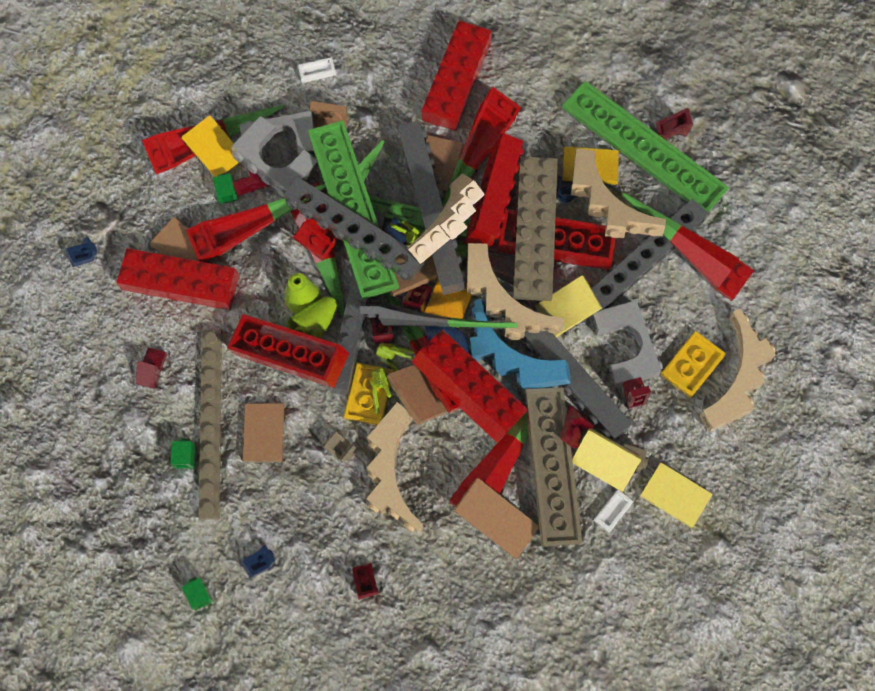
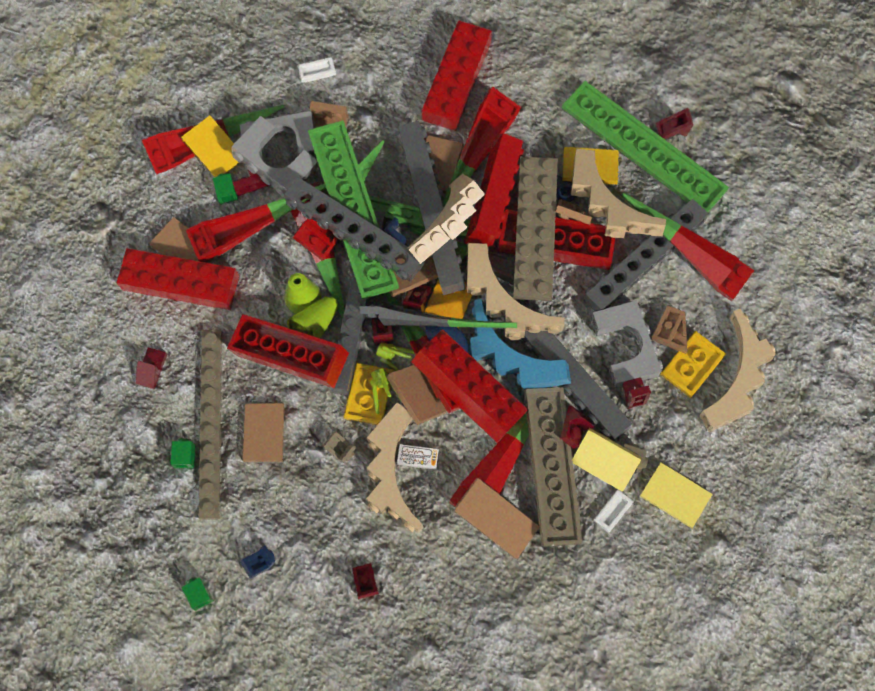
dark blue bracket [65,237,97,267] -> none
lime plant [389,221,423,247] -> none
light yellow tile [535,275,602,337] -> none
none -> white tile [397,444,439,470]
none -> medium nougat wing [555,198,592,225]
none -> medium nougat wing [652,305,687,354]

